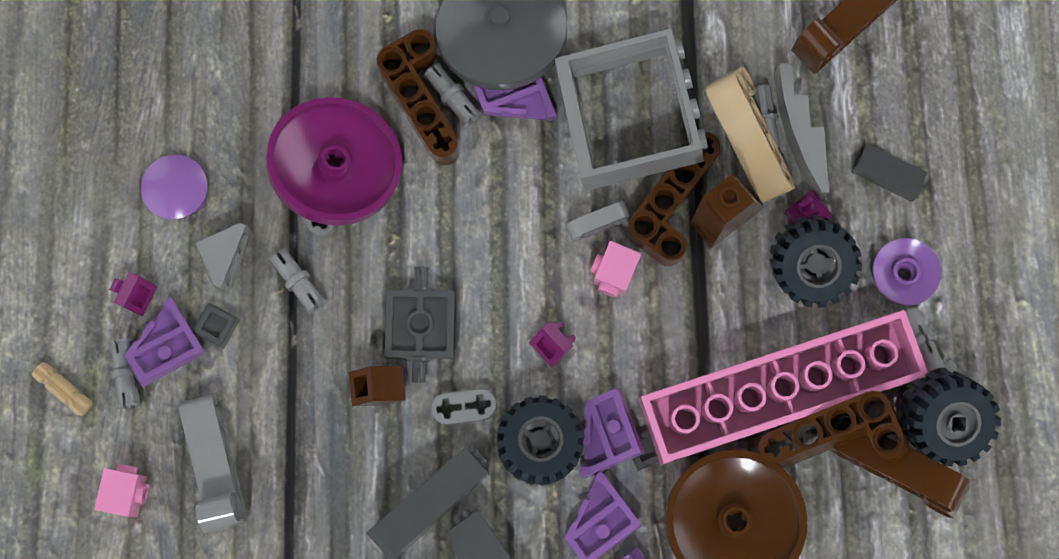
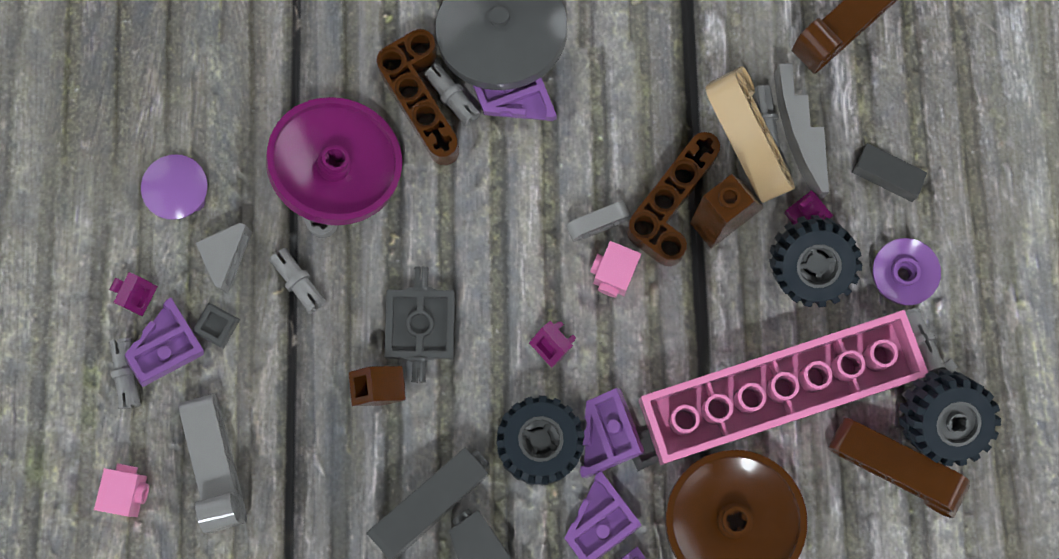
tan axle [32,362,92,416] -> none
light grey beam [431,389,496,425] -> none
light grey window [554,28,708,191] -> none
reddish brown beam [759,390,909,468] -> none

